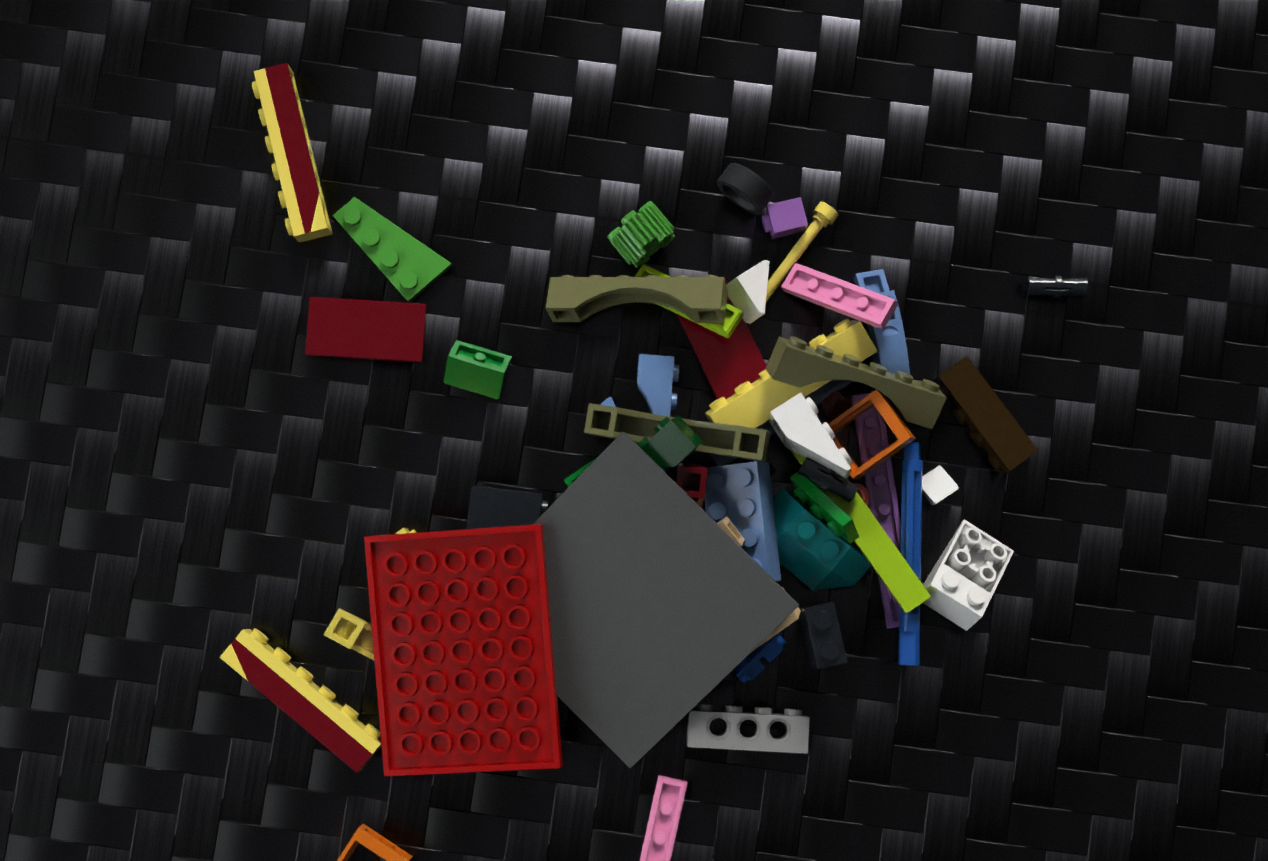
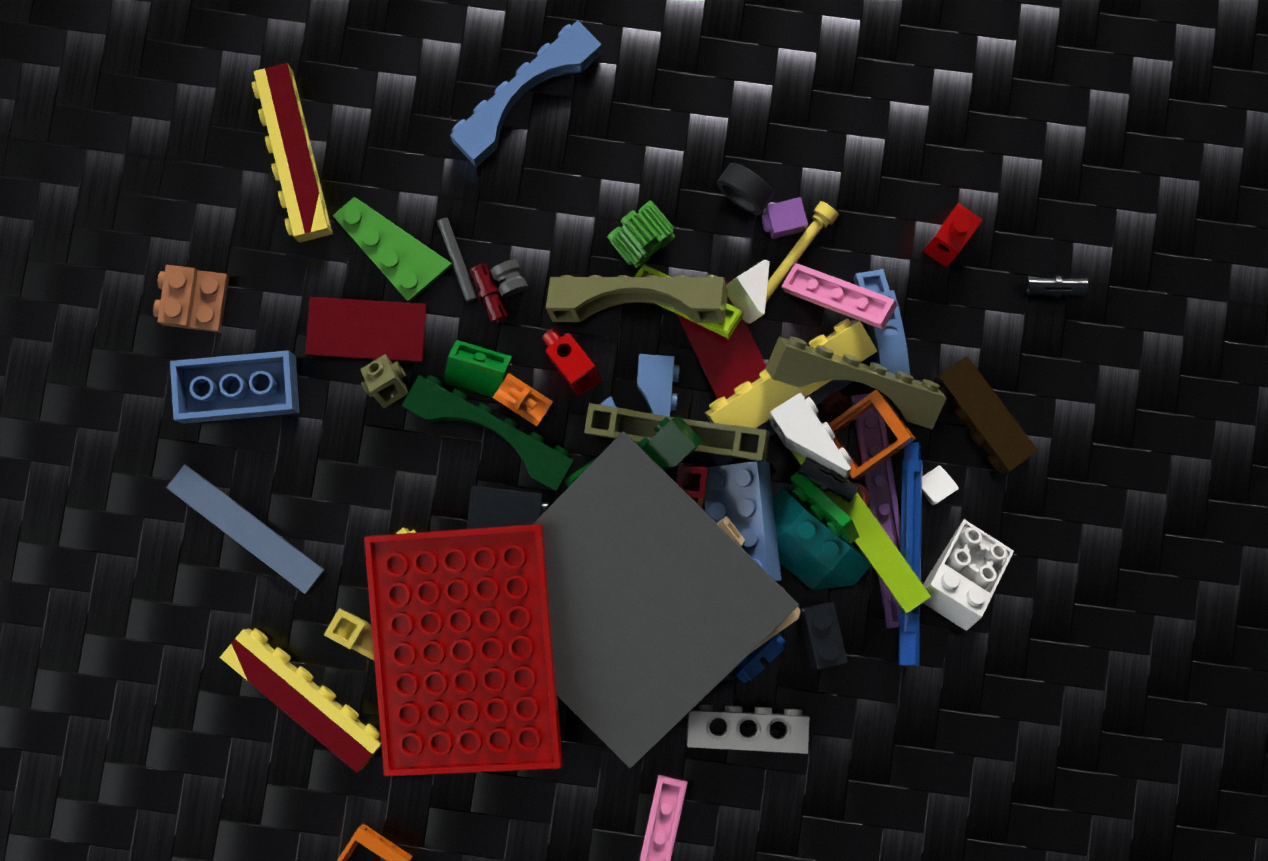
none -> nougat plate [153,265,229,333]
none -> sand blue tile [166,464,325,594]
none -> medium blue brick [170,351,300,424]
none -> olive brick [360,354,408,408]
none -> dark green arch [401,375,574,493]
none -> dark grey bar [437,218,477,302]
none -> medium blue arch [450,20,602,167]
none -> dark red pin [470,263,509,324]
none -> dark grey wheel [490,259,528,298]
none -> orange hips [493,373,553,427]
none -> red torso [542,328,602,398]
none -> red torso [923,203,982,268]

